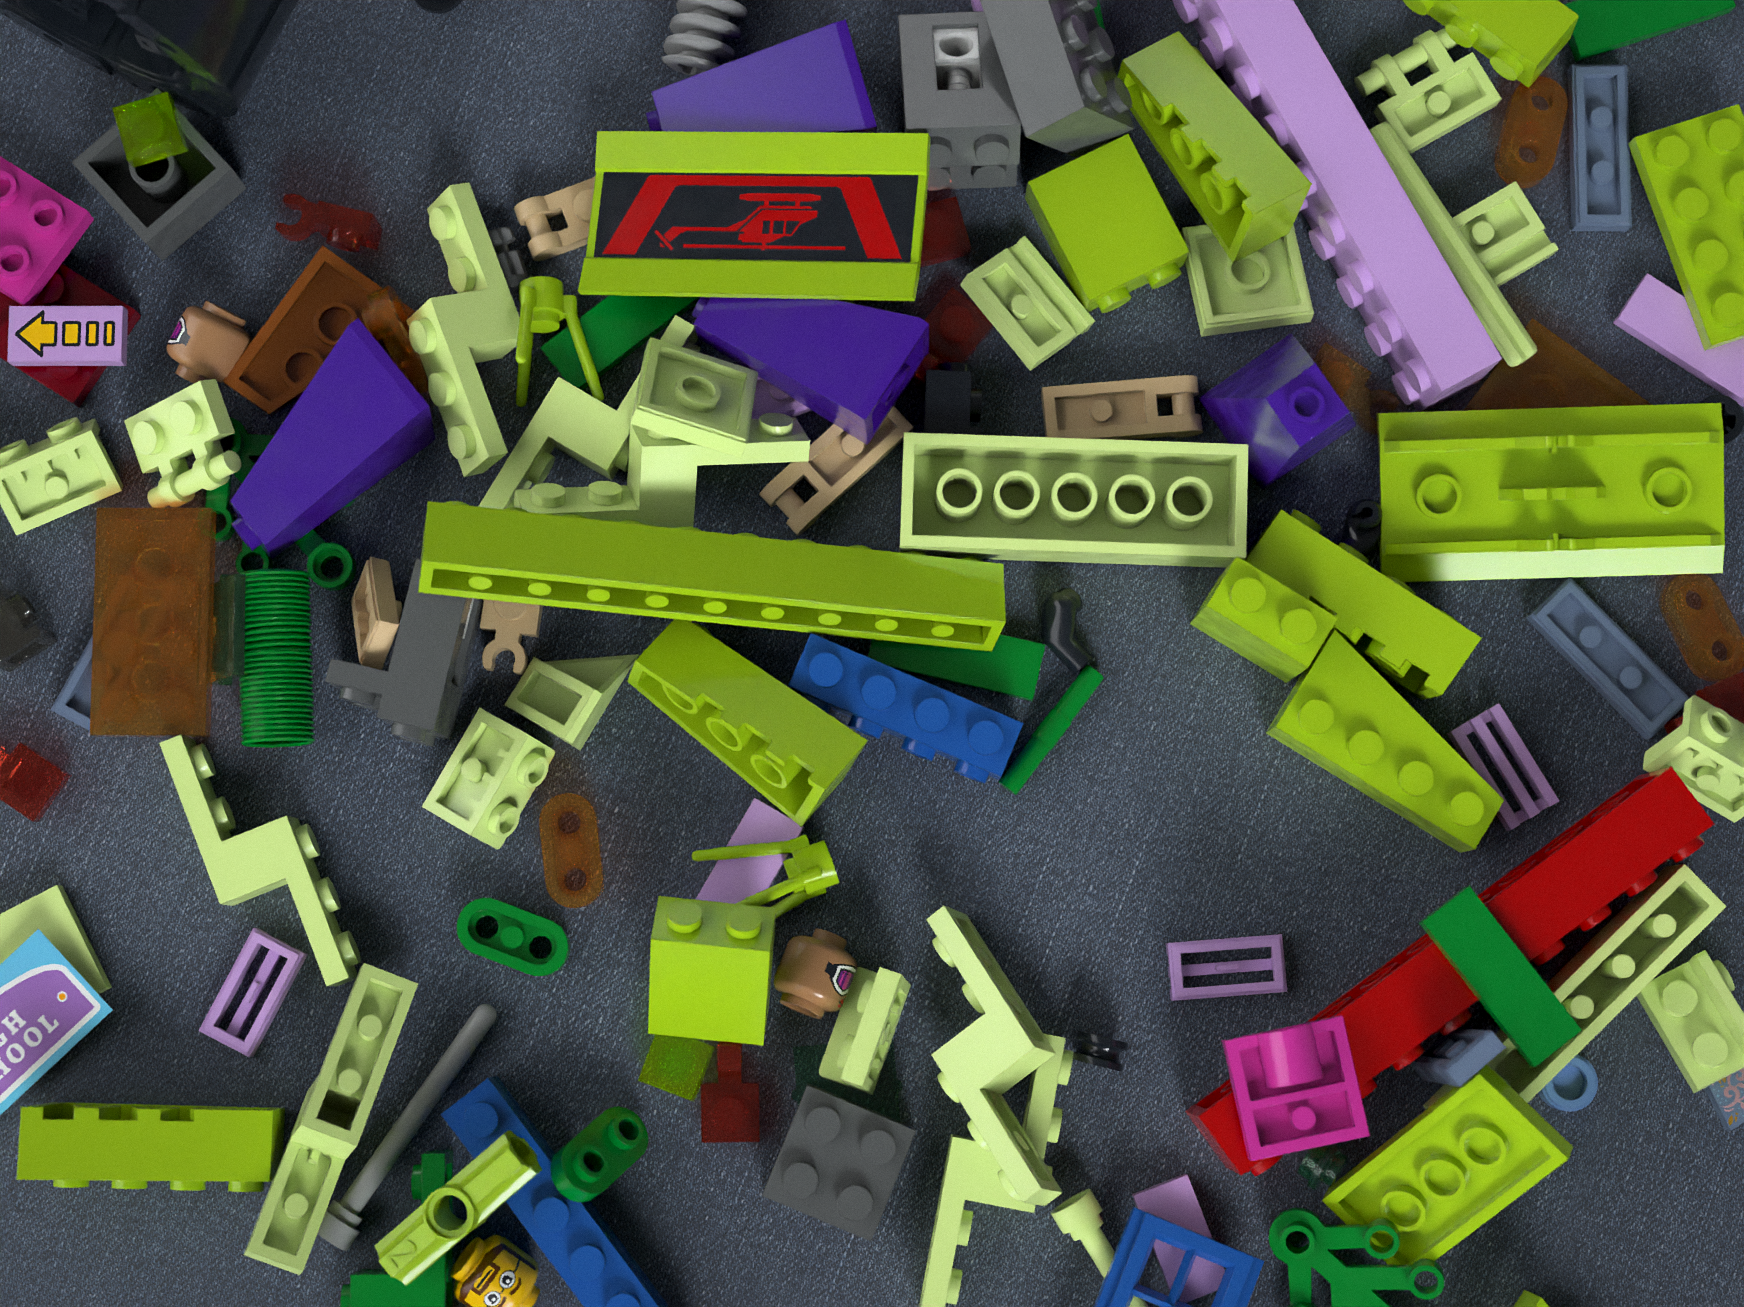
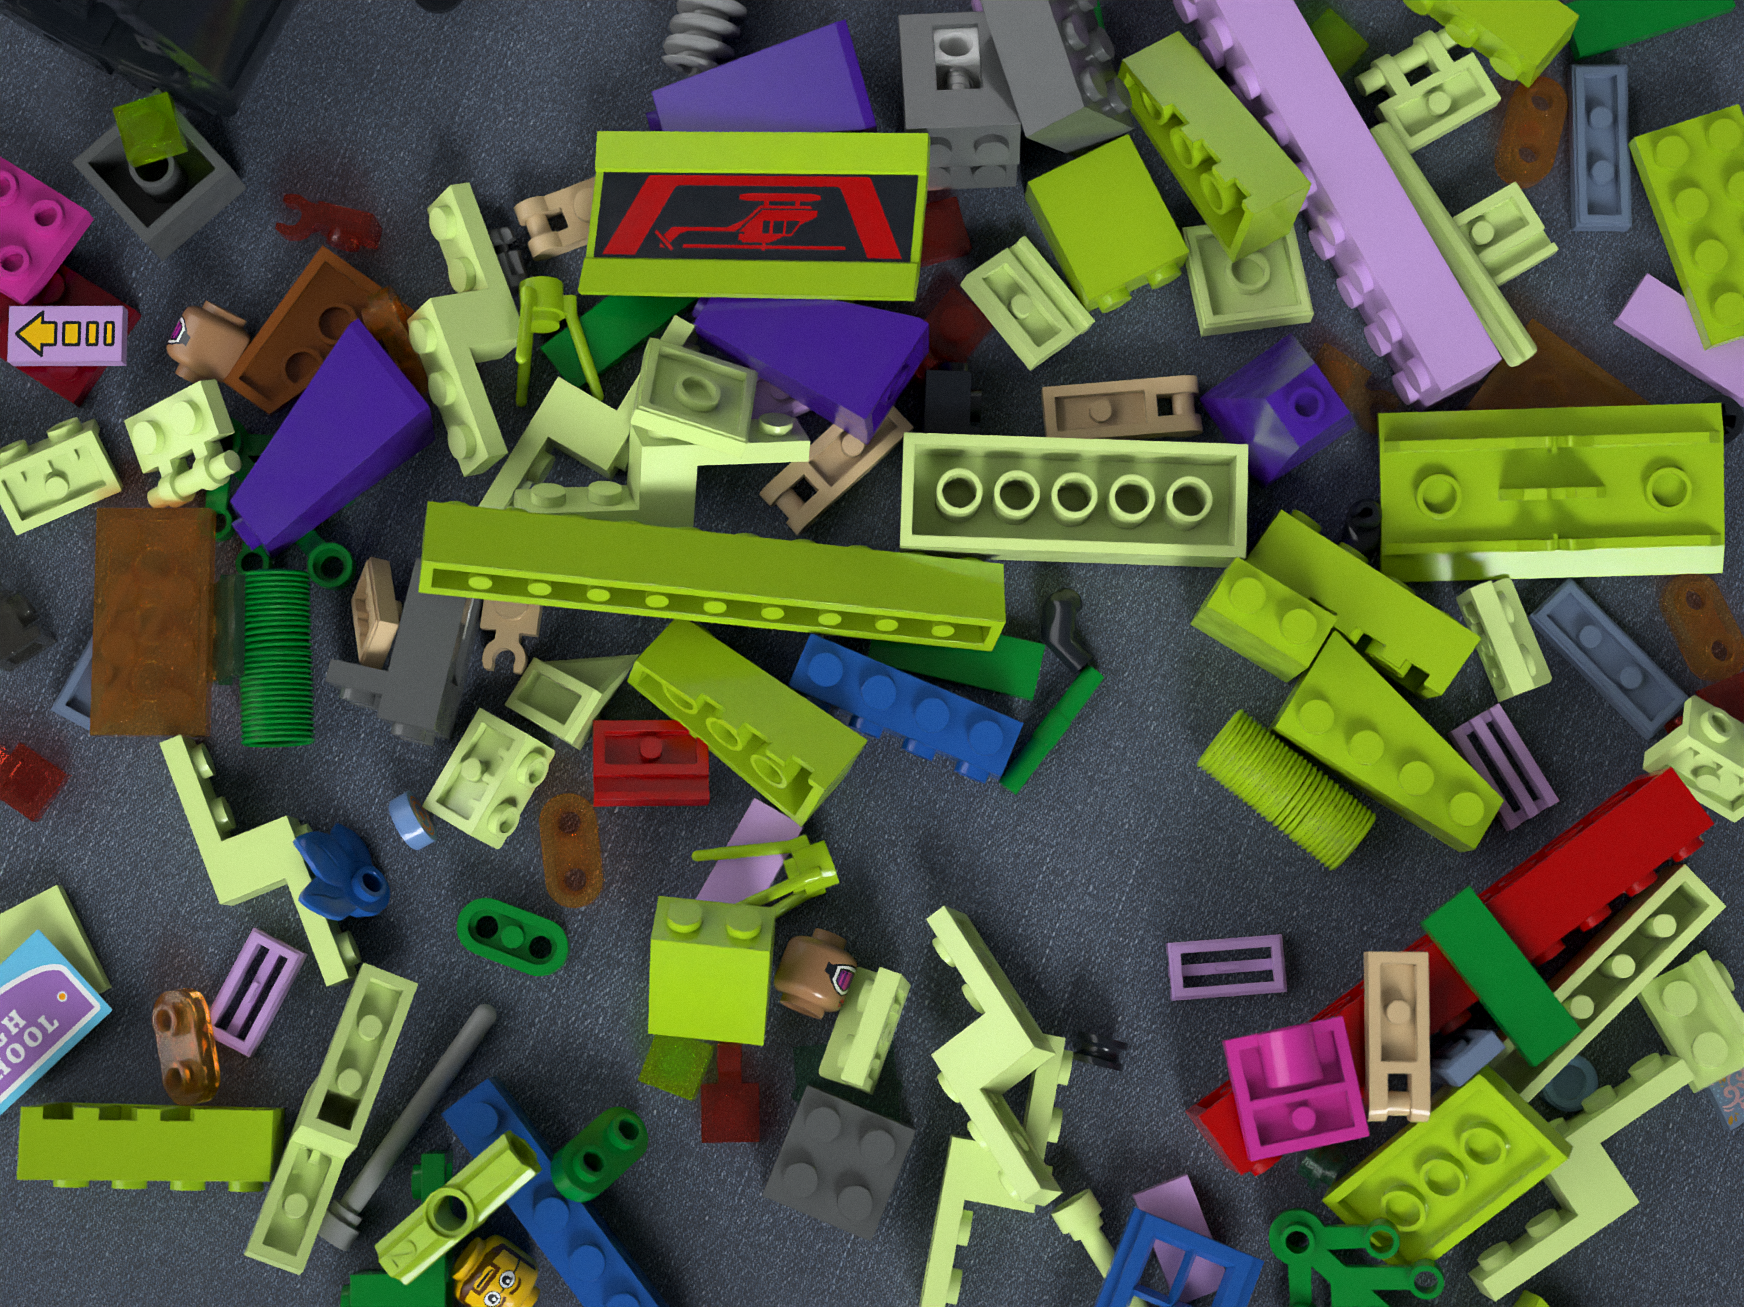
none -> clear orange plate [152,988,220,1106]
none -> blue plate [293,823,390,921]
none -> medium blue tile [389,791,437,850]
none -> red plate [592,720,710,807]
none -> lime piece [1197,709,1376,871]
none -> clear neon green plate [1309,8,1370,79]
none -> tan plate [1363,952,1430,1122]
none -> yellowish green bracket [1456,578,1552,702]
none -> yellowish green bracket [1468,1053,1696,1302]

